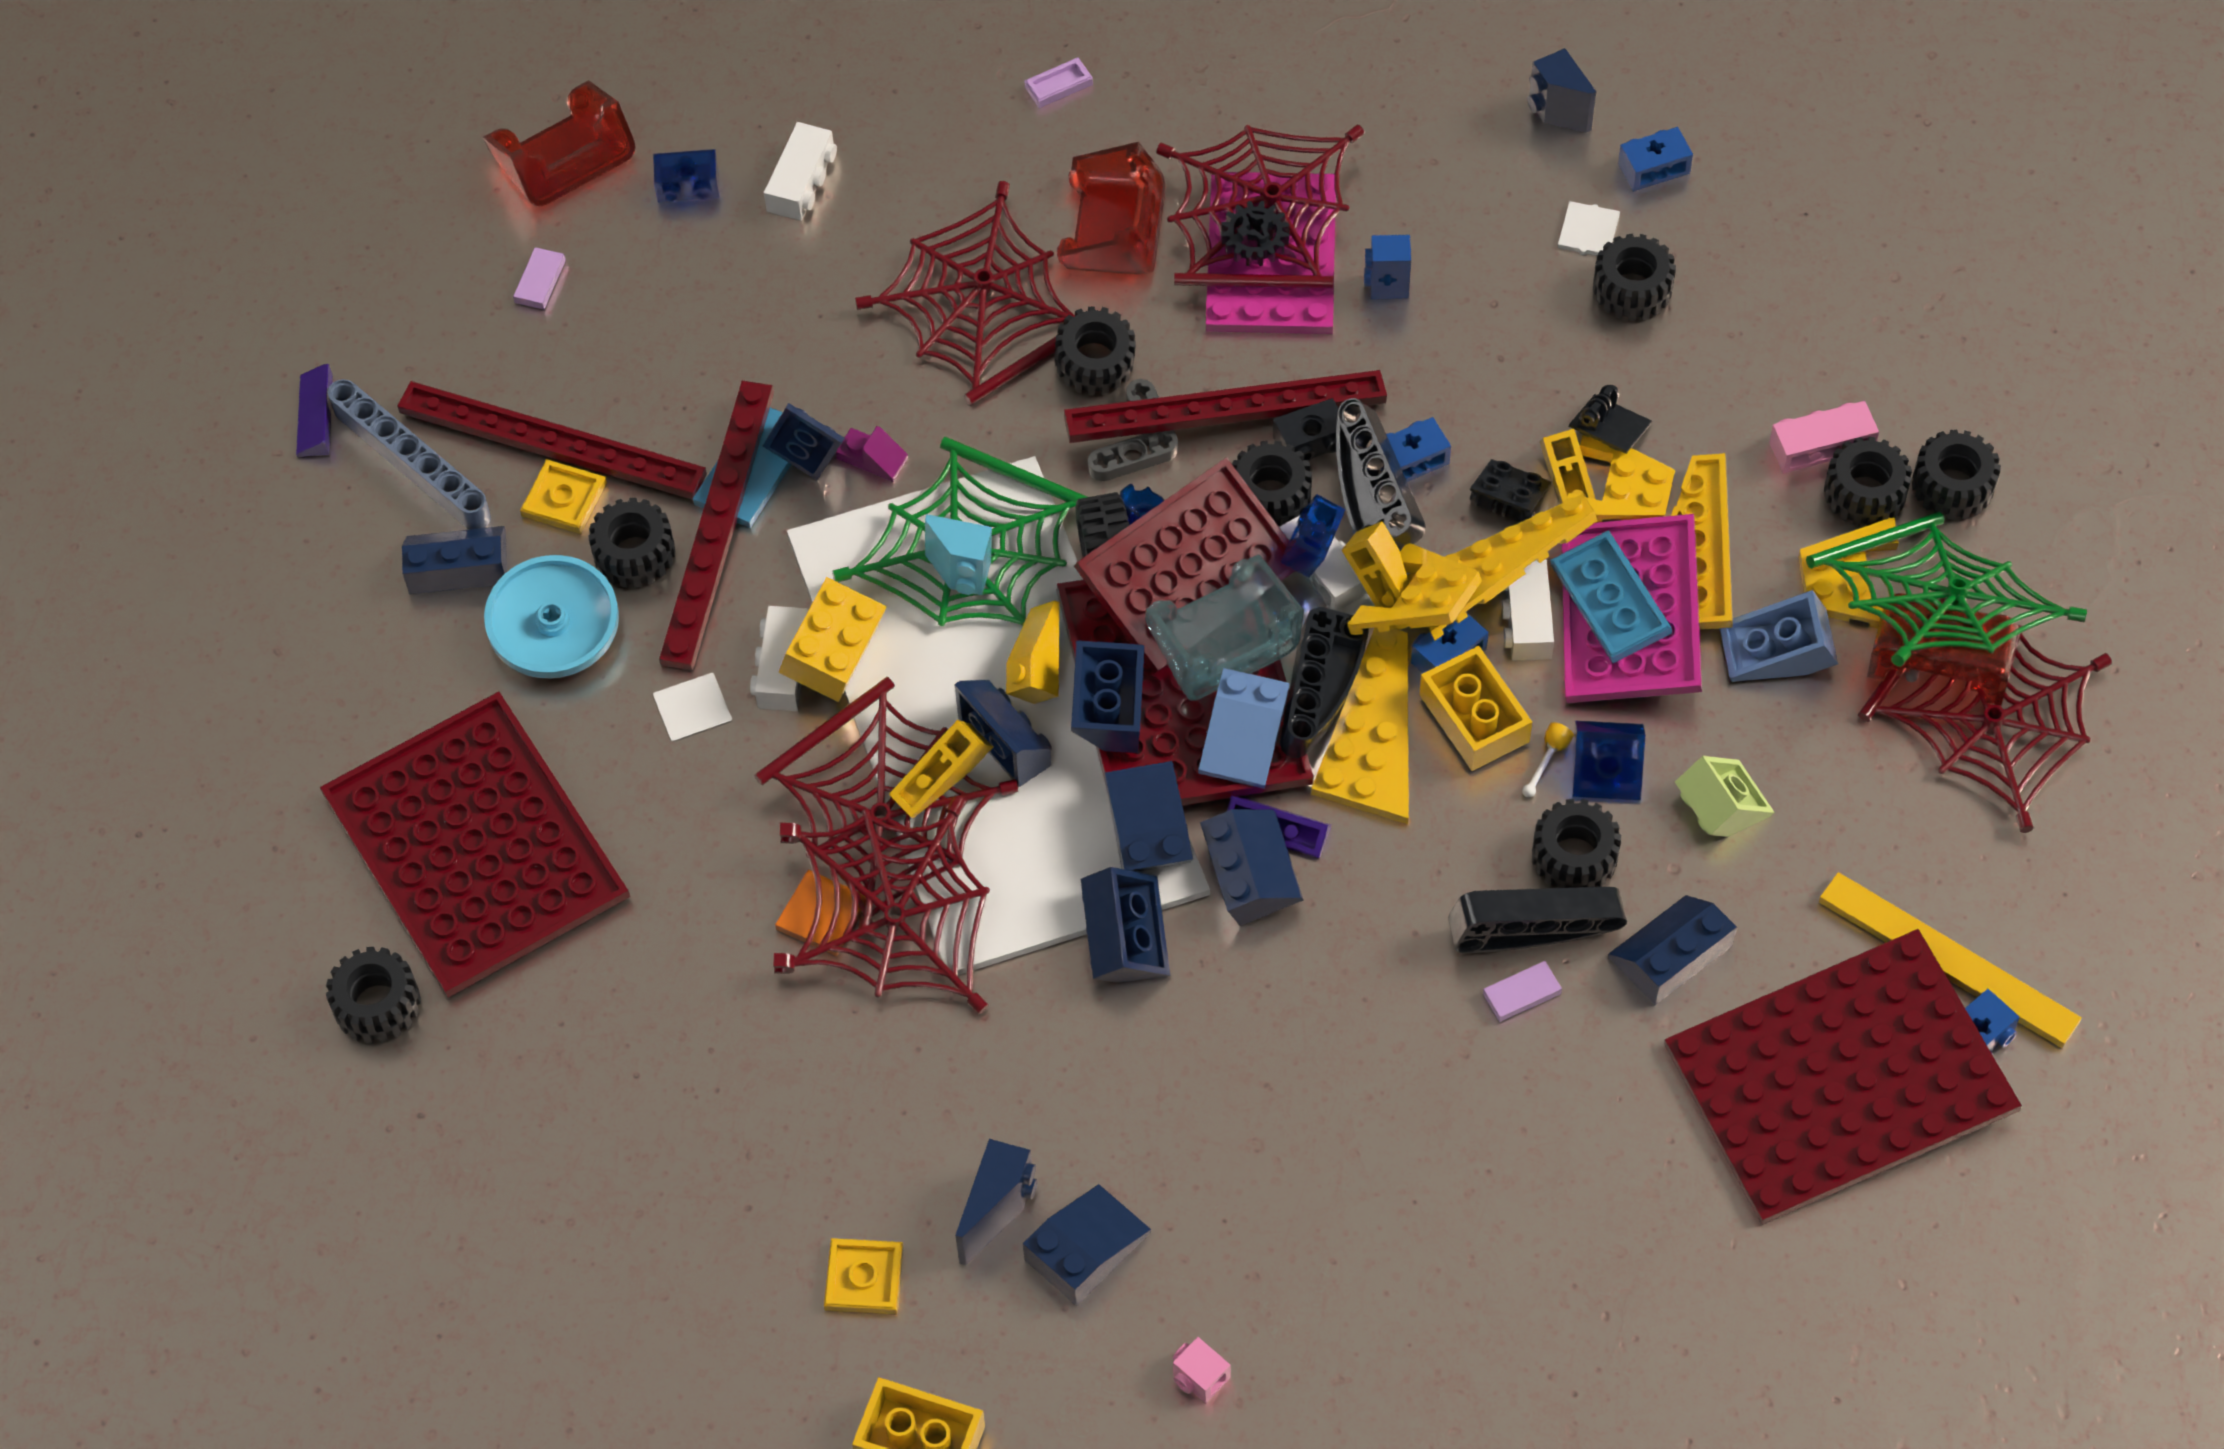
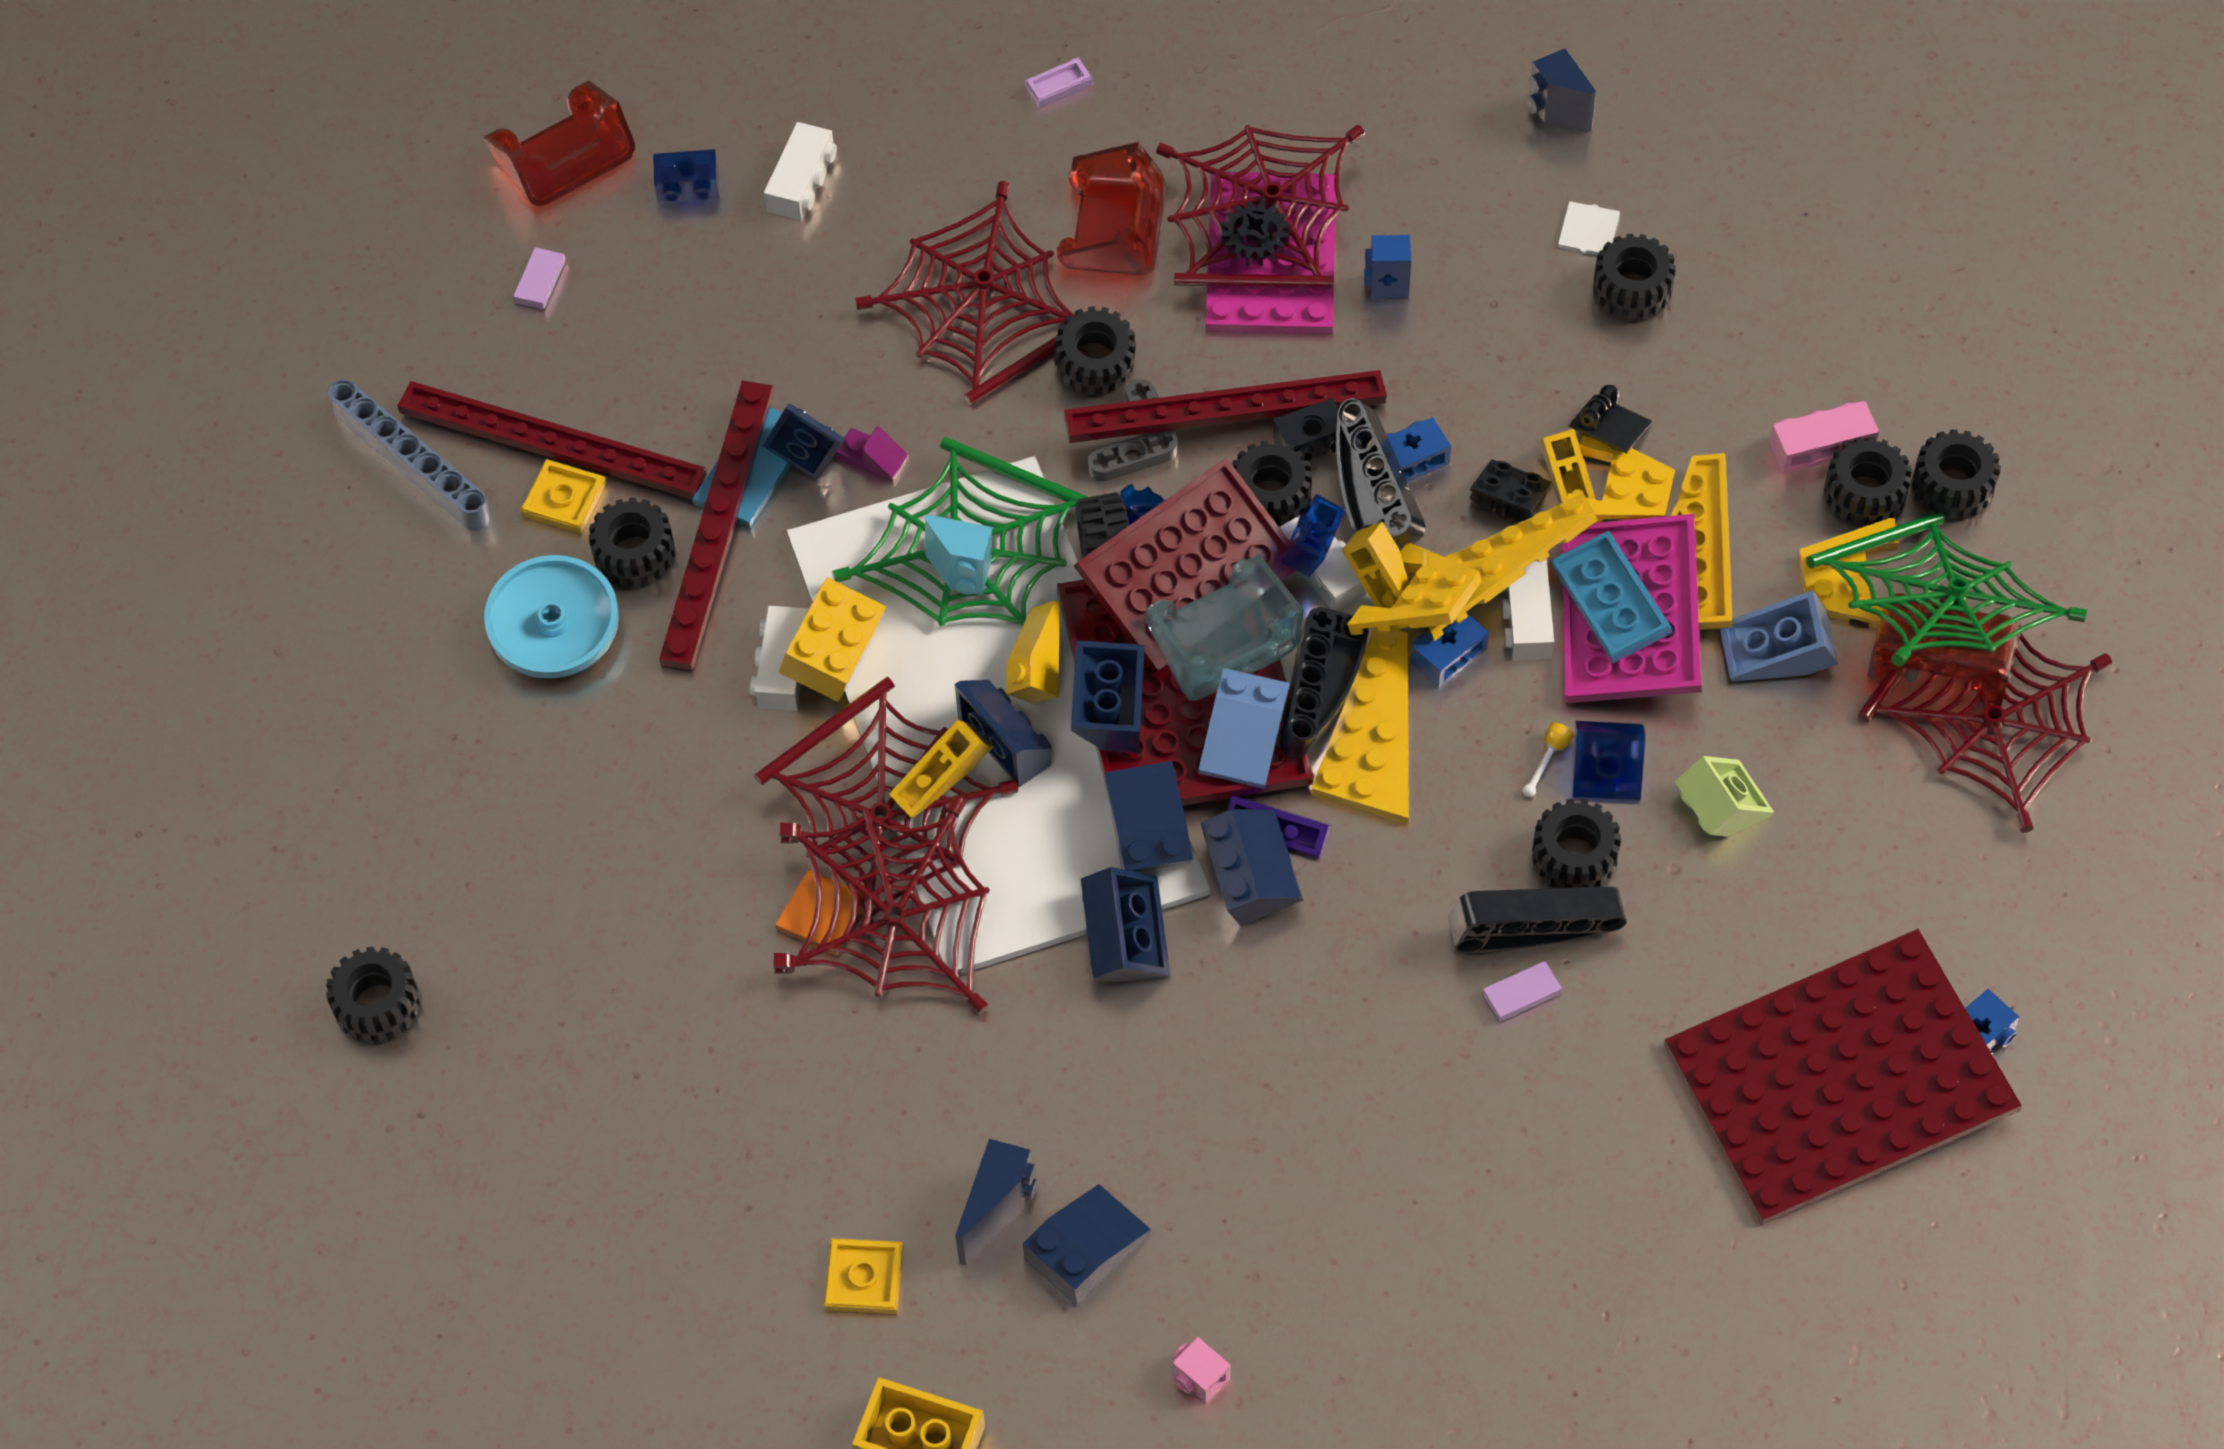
dark purple slope [296,364,333,457] -> none
dark red plate [320,691,630,998] -> none
dark blue slope [402,526,507,595] -> none
white sticker [653,673,732,741] -> none
yellow brick [1419,646,1532,771] -> none
dark blue slope [1608,895,1737,1005] -> none
blue brick [1618,127,1693,192] -> none
yellow tile [1819,872,2082,1049] -> none

